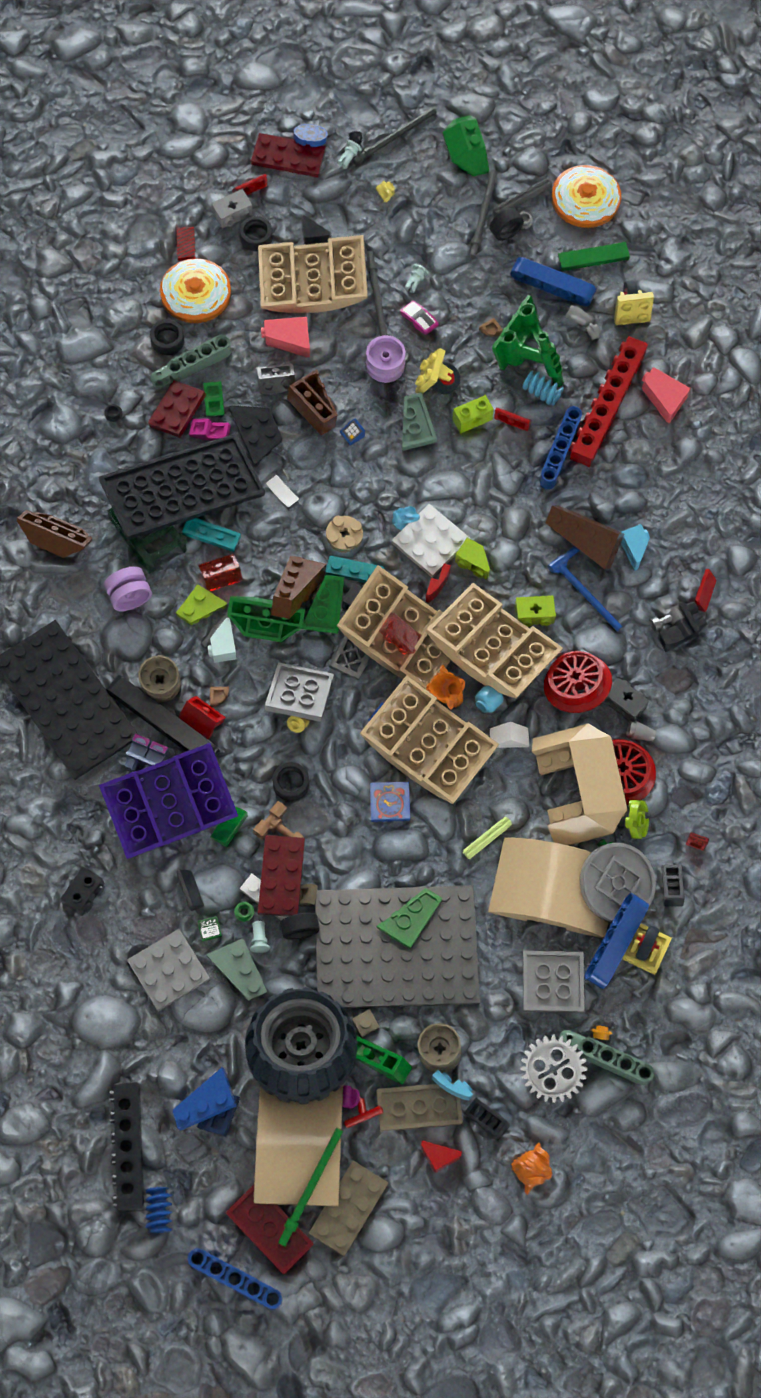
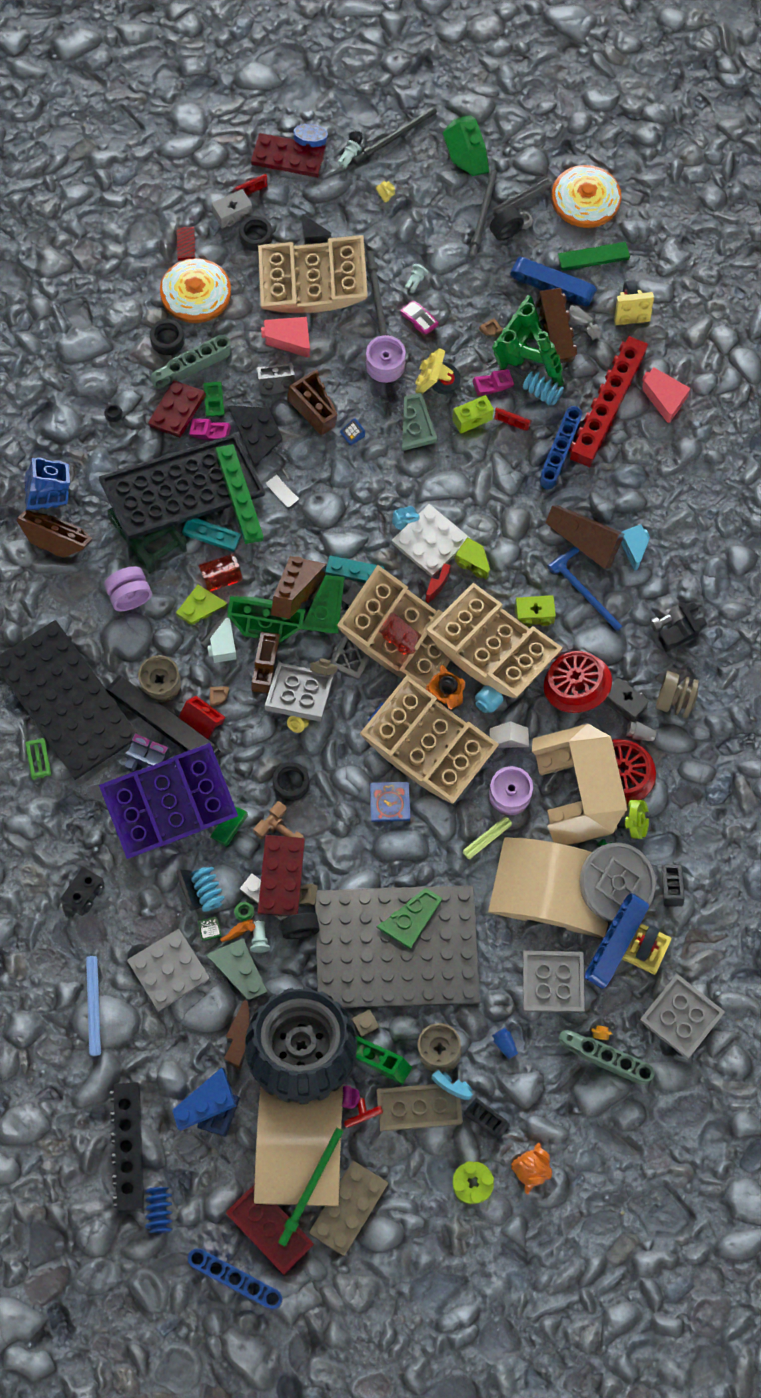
tan plate [326,516,363,553] -> none
red slope [420,1140,462,1173] -> none
white gear [520,1035,588,1103] -> none
clear red tile [686,832,709,851] -> none
red slope [694,569,716,612] -> none
none -> blue slope [24,458,70,511]
none -> bright green tile [25,738,52,780]
none -> light blue axle [86,956,101,1056]
none -> medium azure piece [190,867,225,912]
none -> green plate [215,444,264,544]
none -> orange bar [220,919,255,942]
none -> reddish brown slope [224,1000,250,1069]
none -> reddish brown slope [251,632,280,693]
none -> dark tan plate [310,659,337,676]
none -> black plate [439,676,458,695]
none -> lime plate [452,1161,494,1205]
none -> dark pink slope [472,369,514,396]
none -> lavender wheel [489,766,533,816]
none -> blue cone [492,1027,518,1059]
none -> reddish brown wedge [535,288,577,363]
none -> light grey plate [639,974,725,1060]
none -> dark tan wheel [655,671,699,718]

